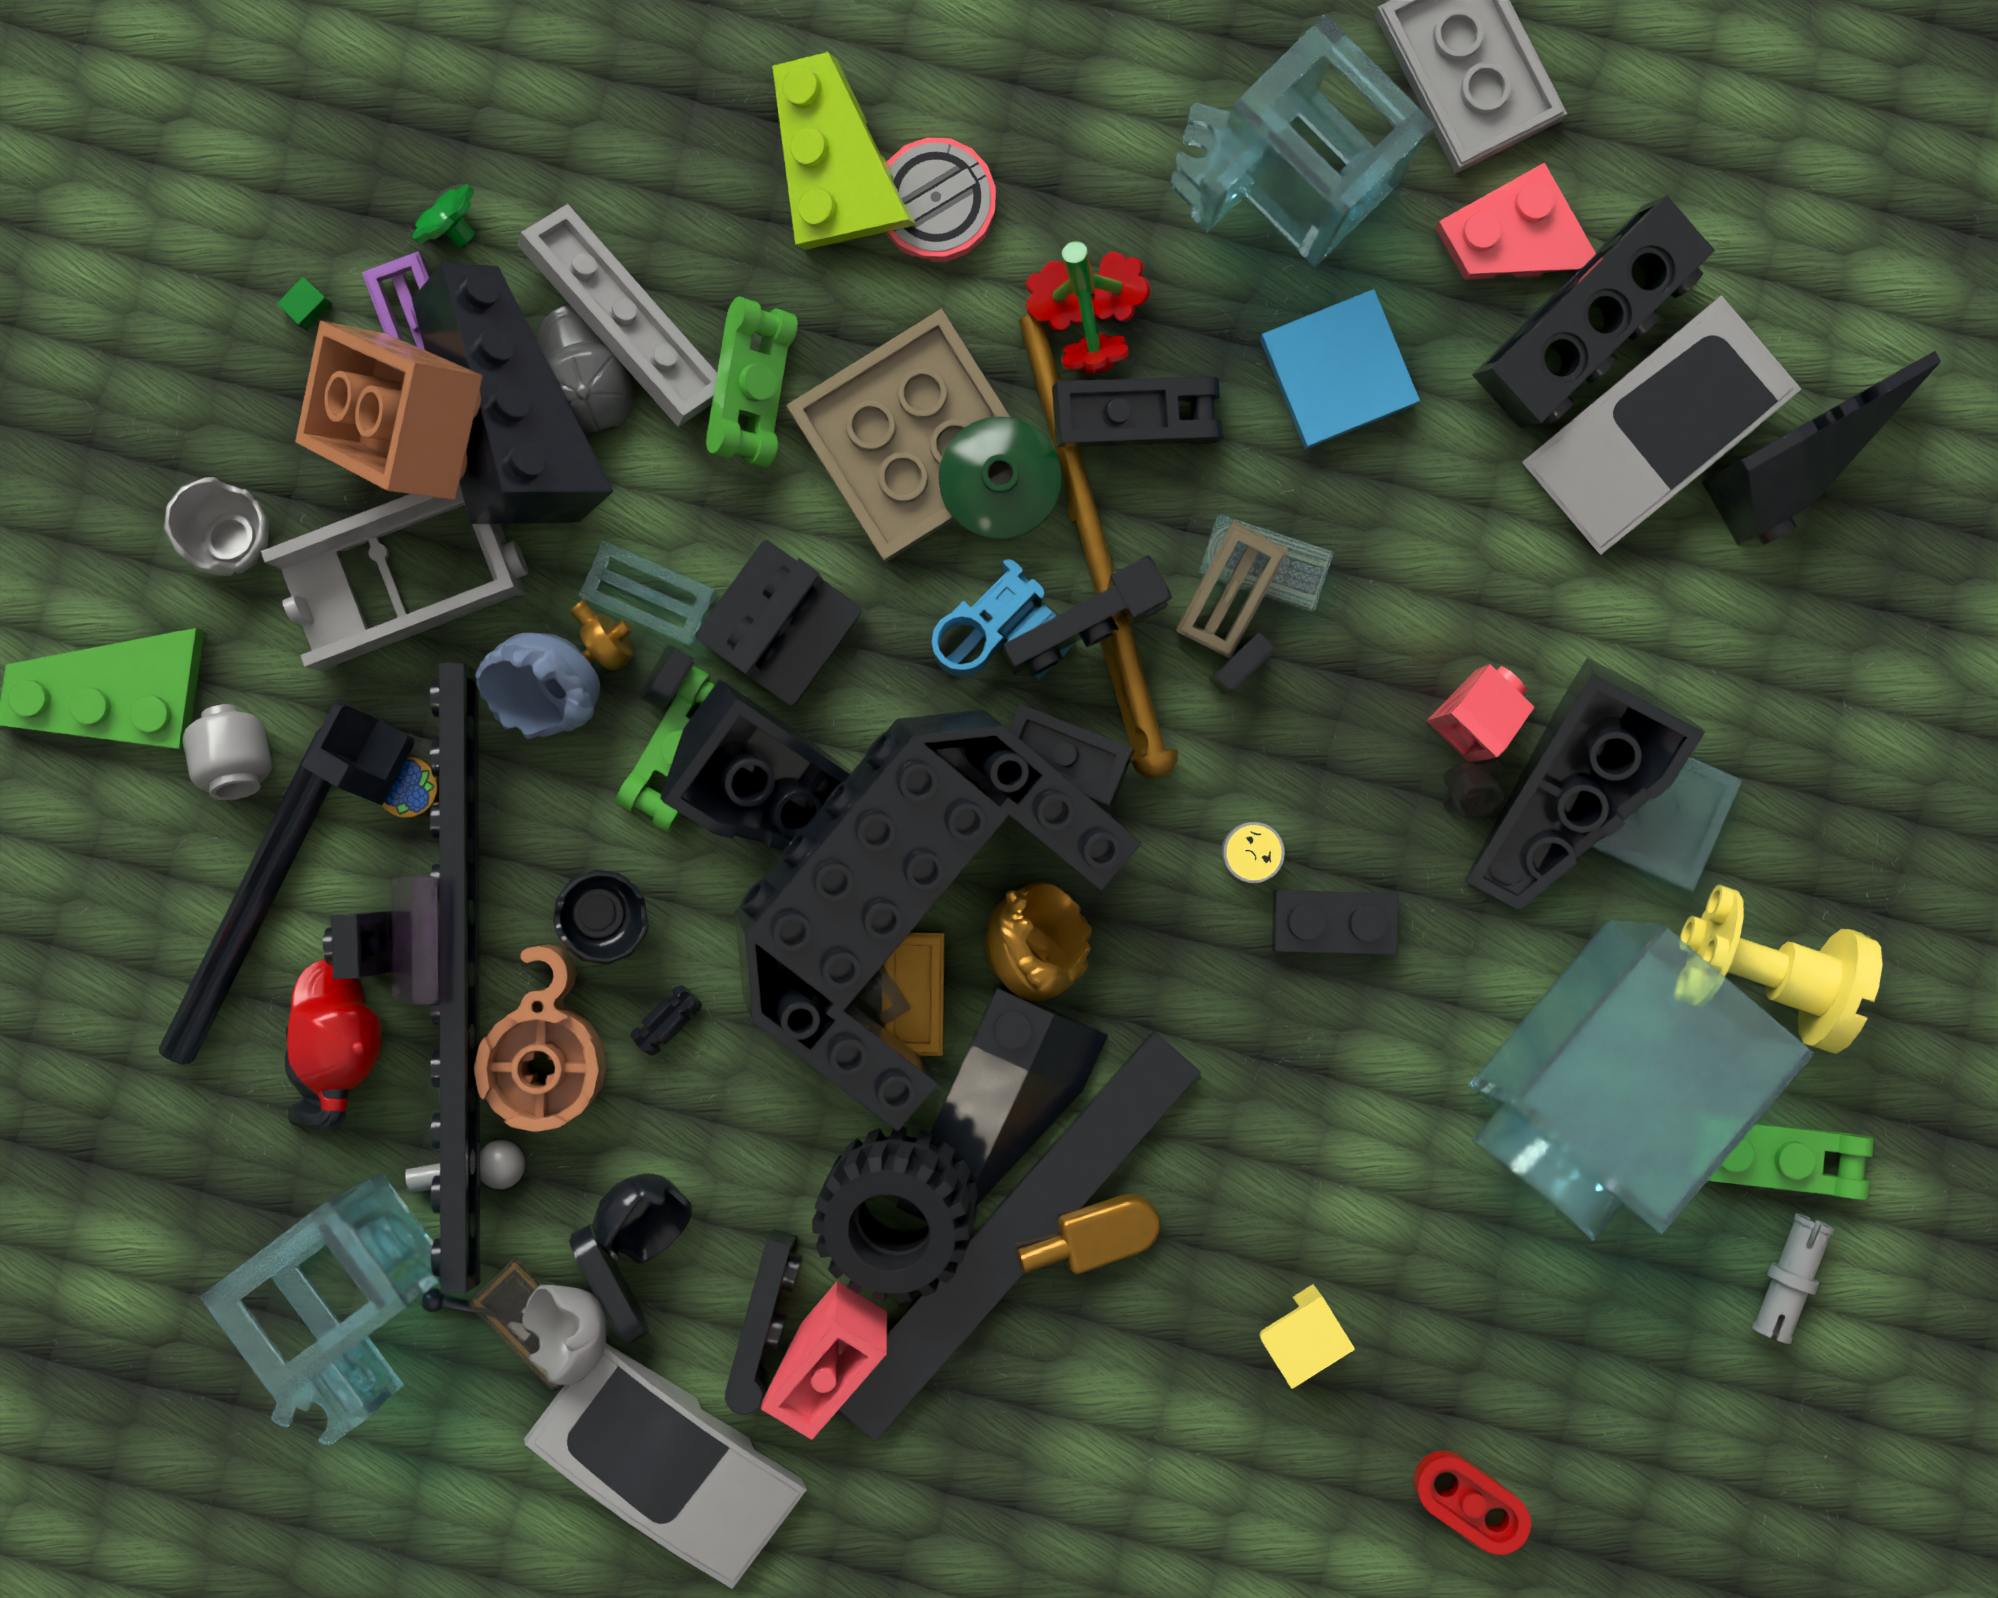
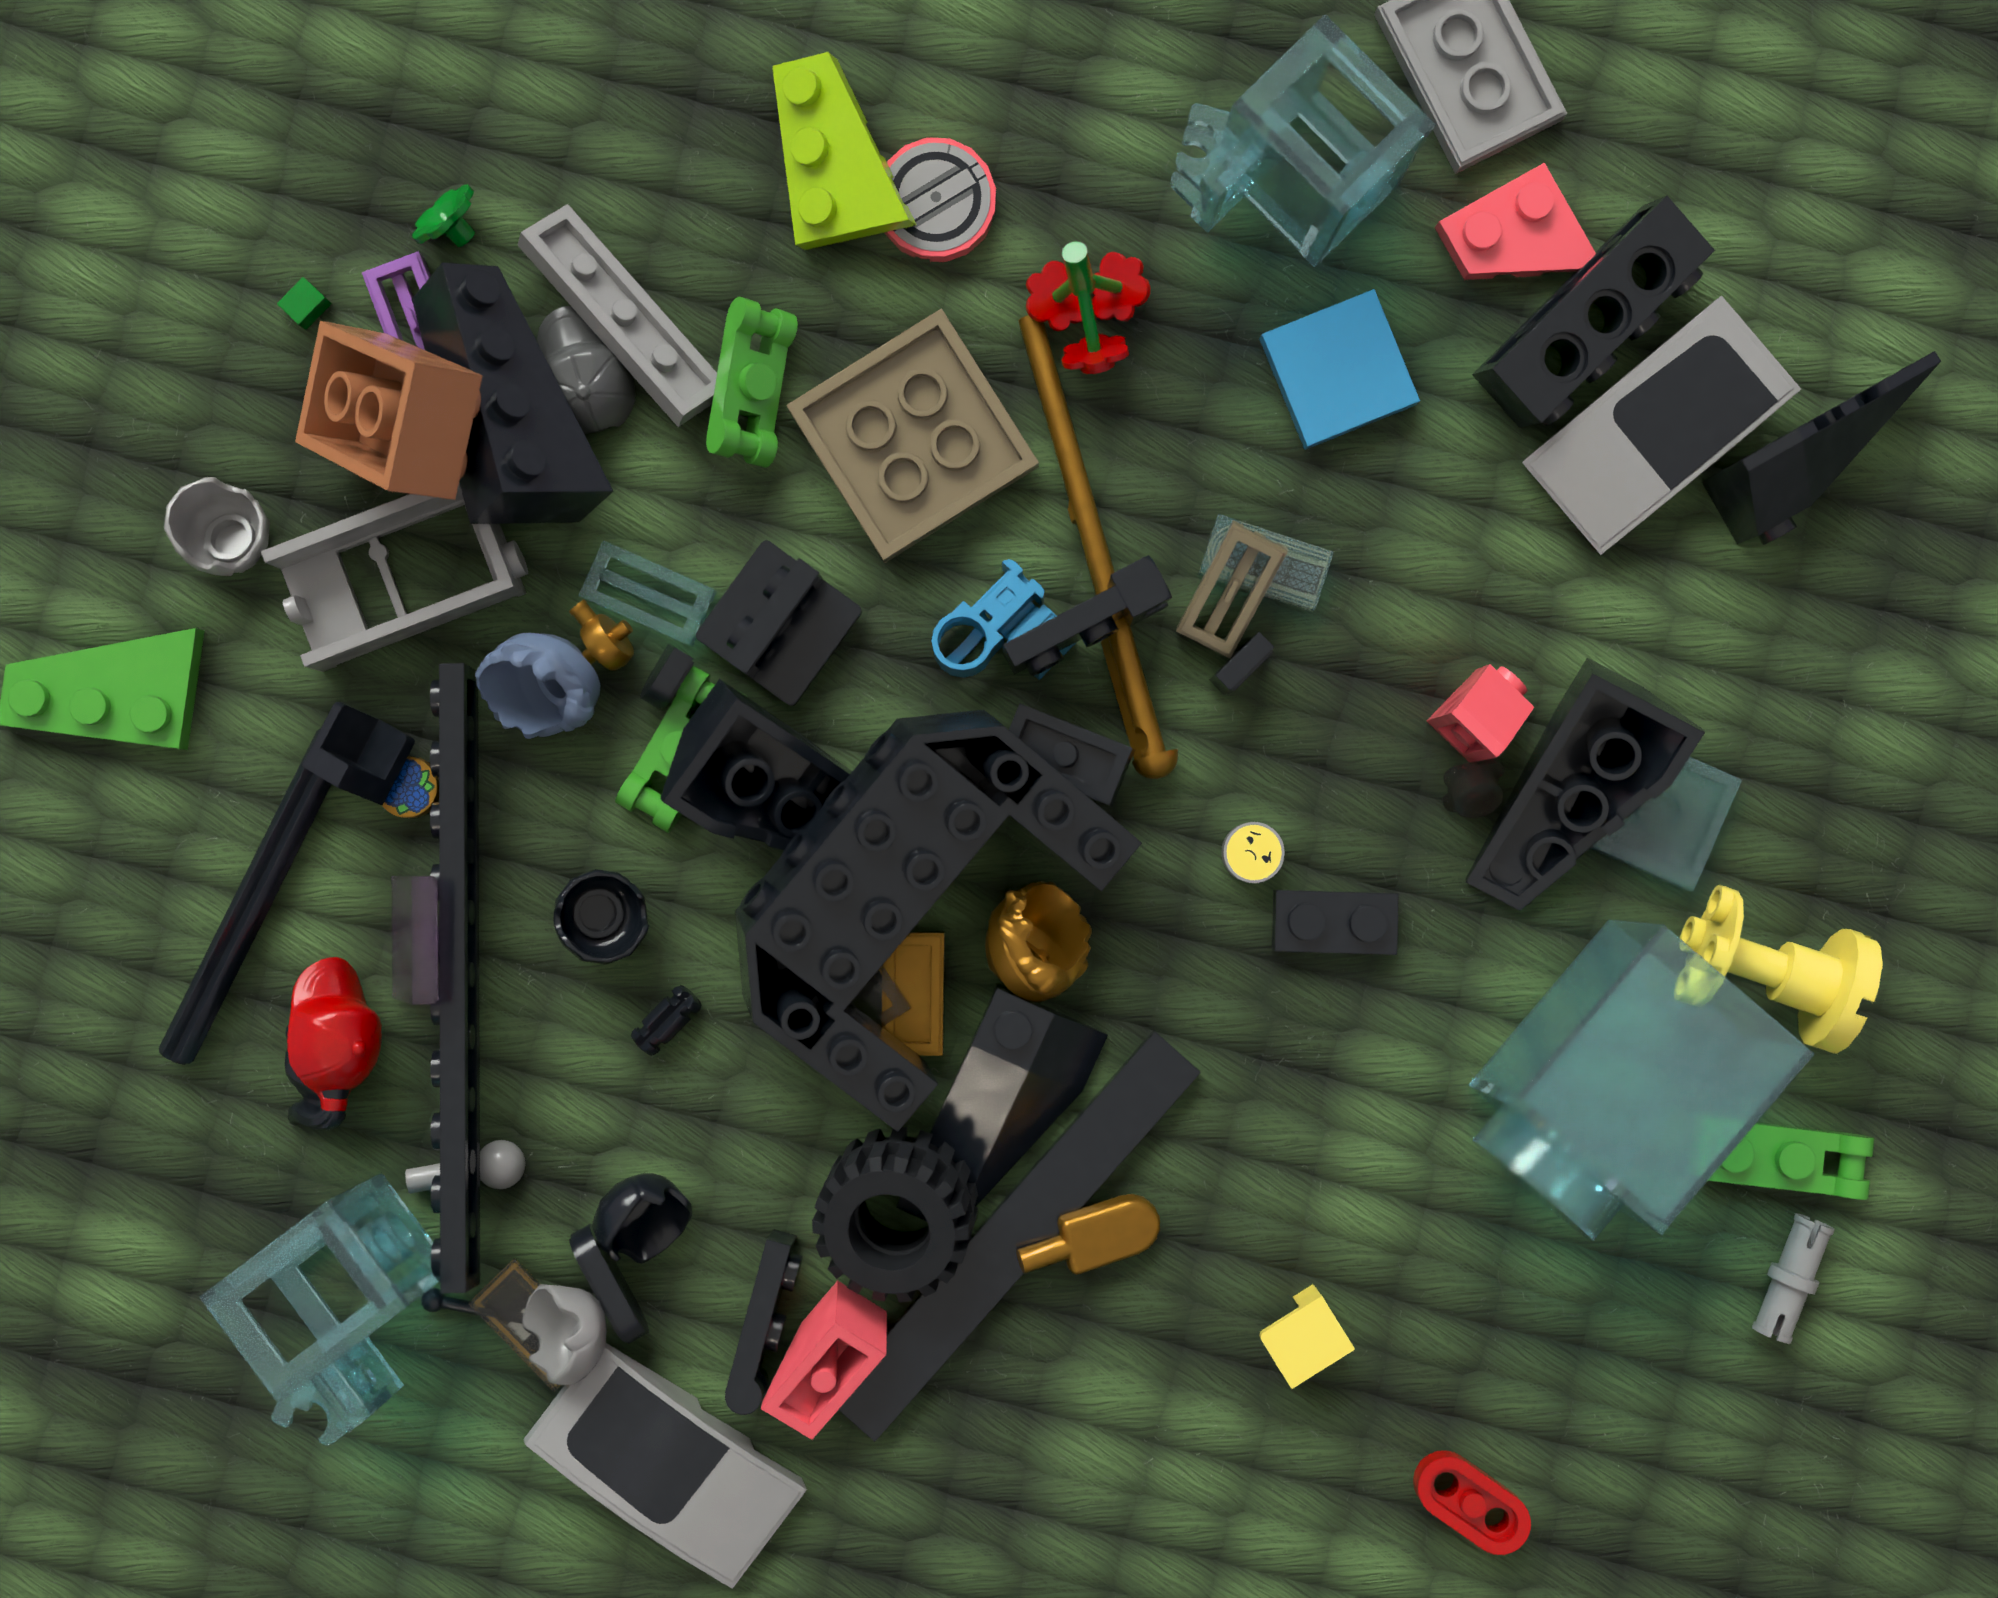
light grey head [183,704,273,800] -> none
black plate [323,911,393,979] -> none
nougat piece [474,944,607,1132] -> none
dark green dish [939,417,1062,540] -> none
black plate [1052,377,1224,448] -> none

